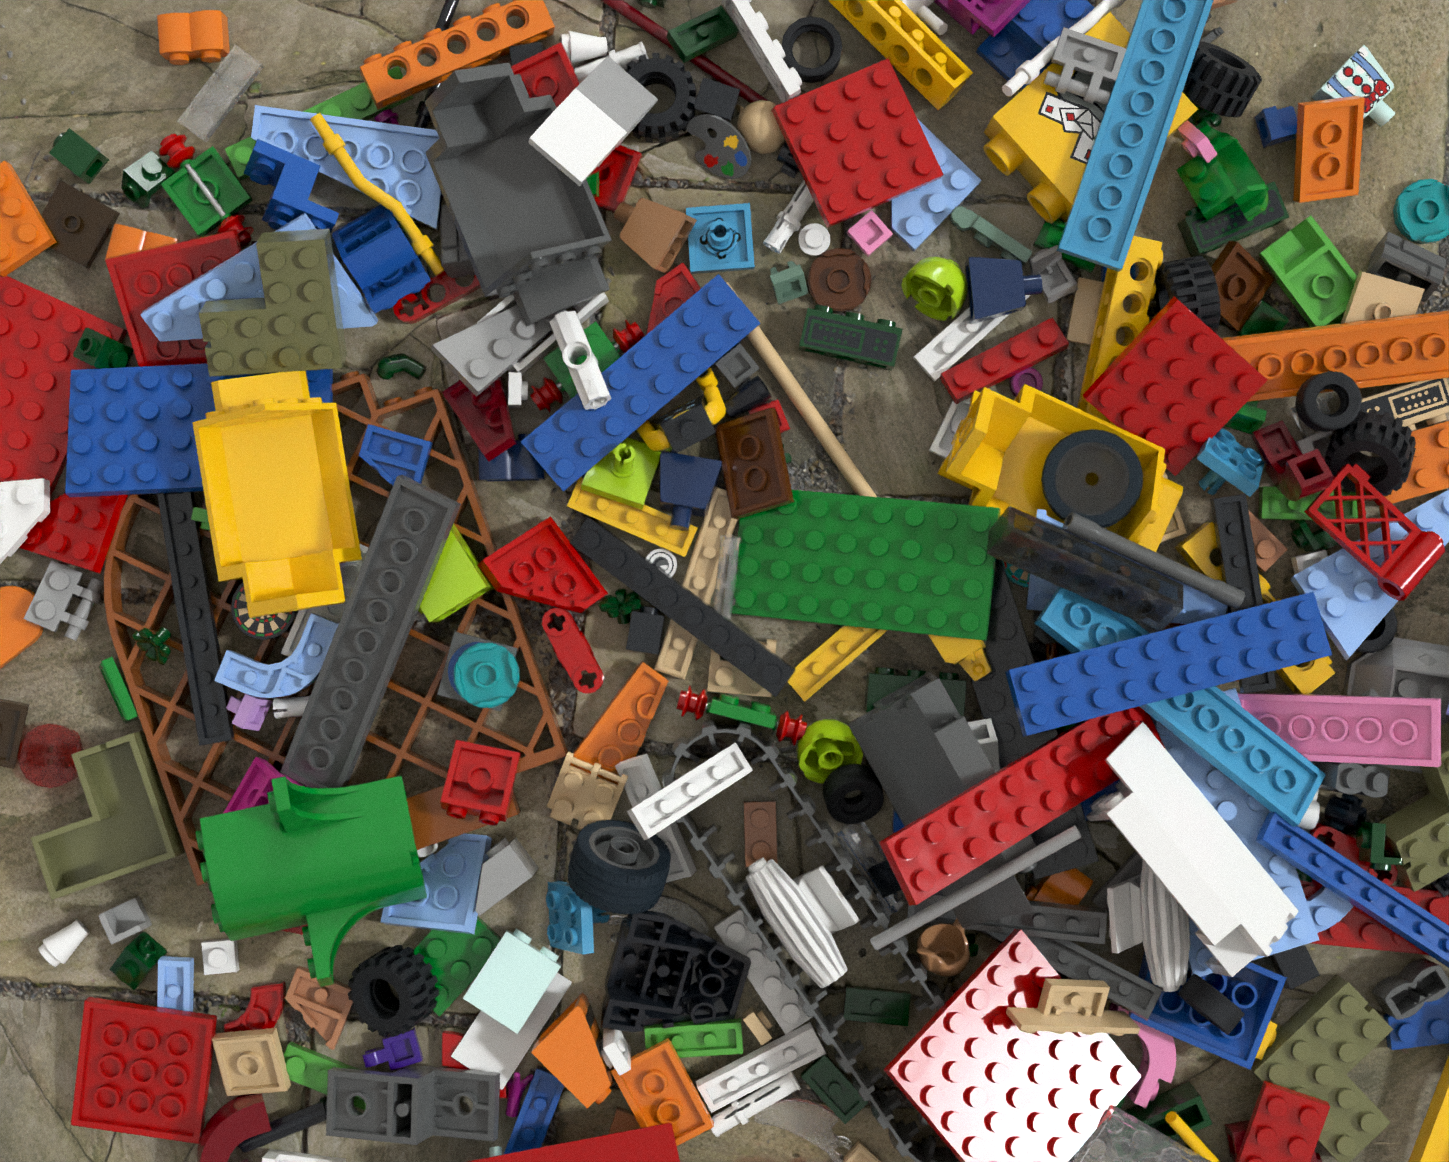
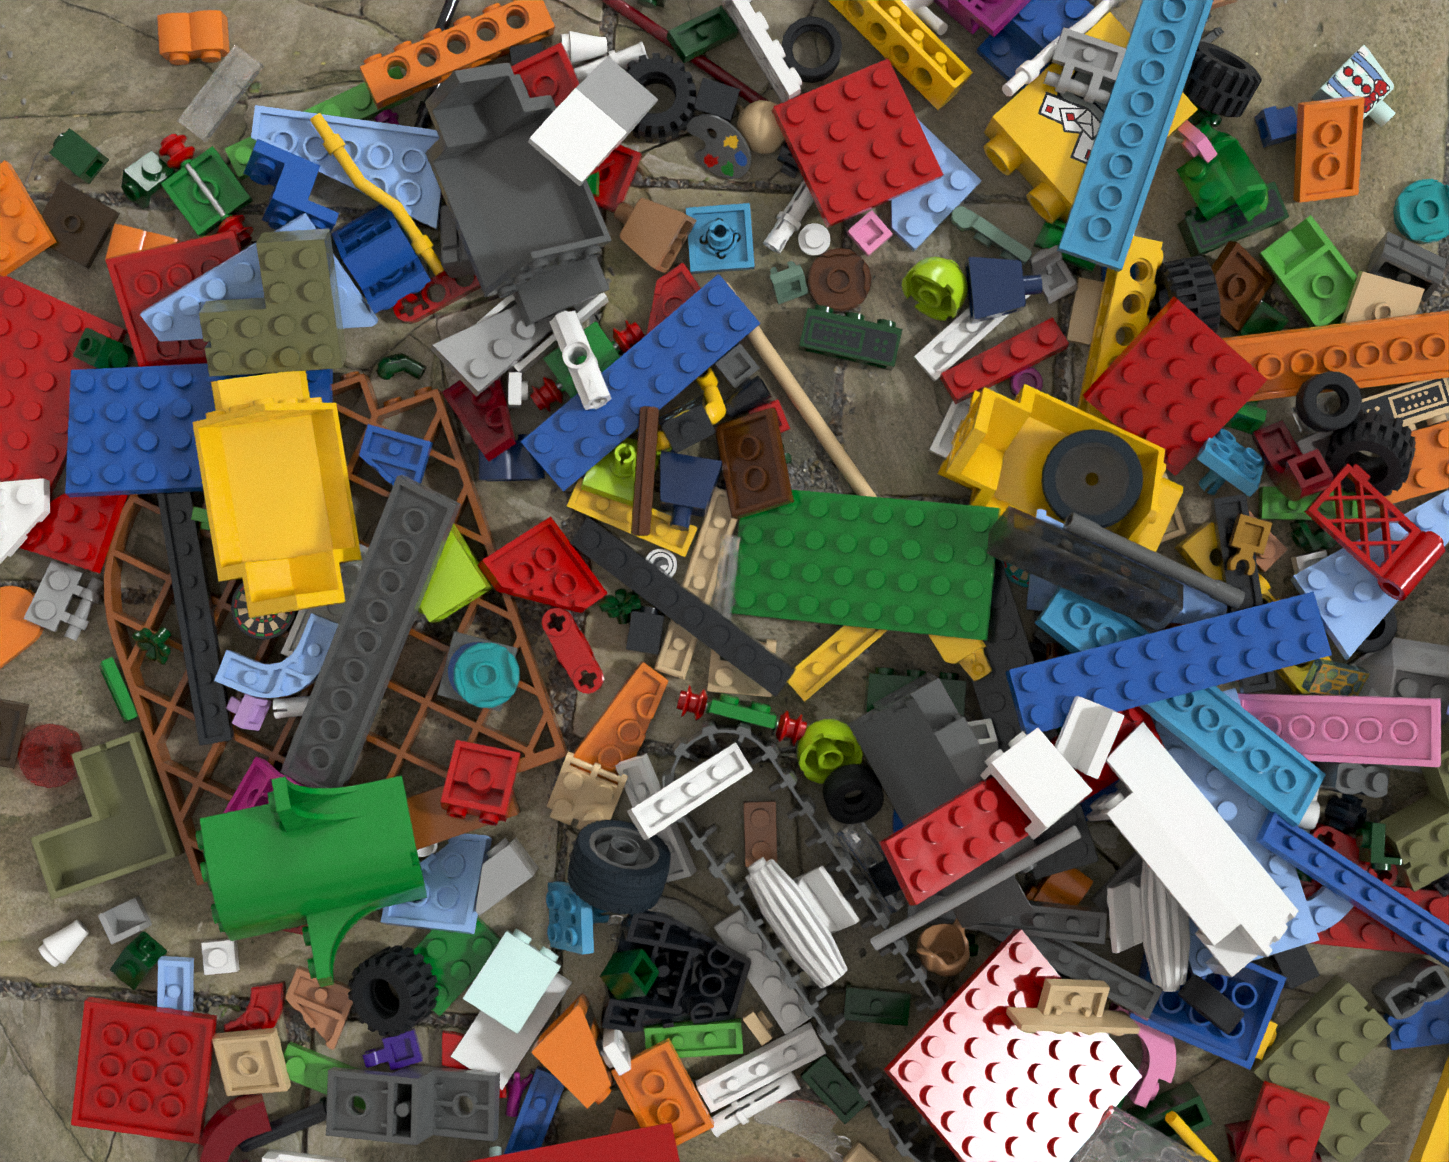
none -> dark green brick [599,948,660,1000]
none -> reddish brown axle [631,406,659,536]
none -> white panel [980,728,1093,840]
none -> white panel [1054,696,1124,779]
none -> pearl gold plate [1227,514,1272,576]
none -> clear light blue tile [1302,659,1370,696]

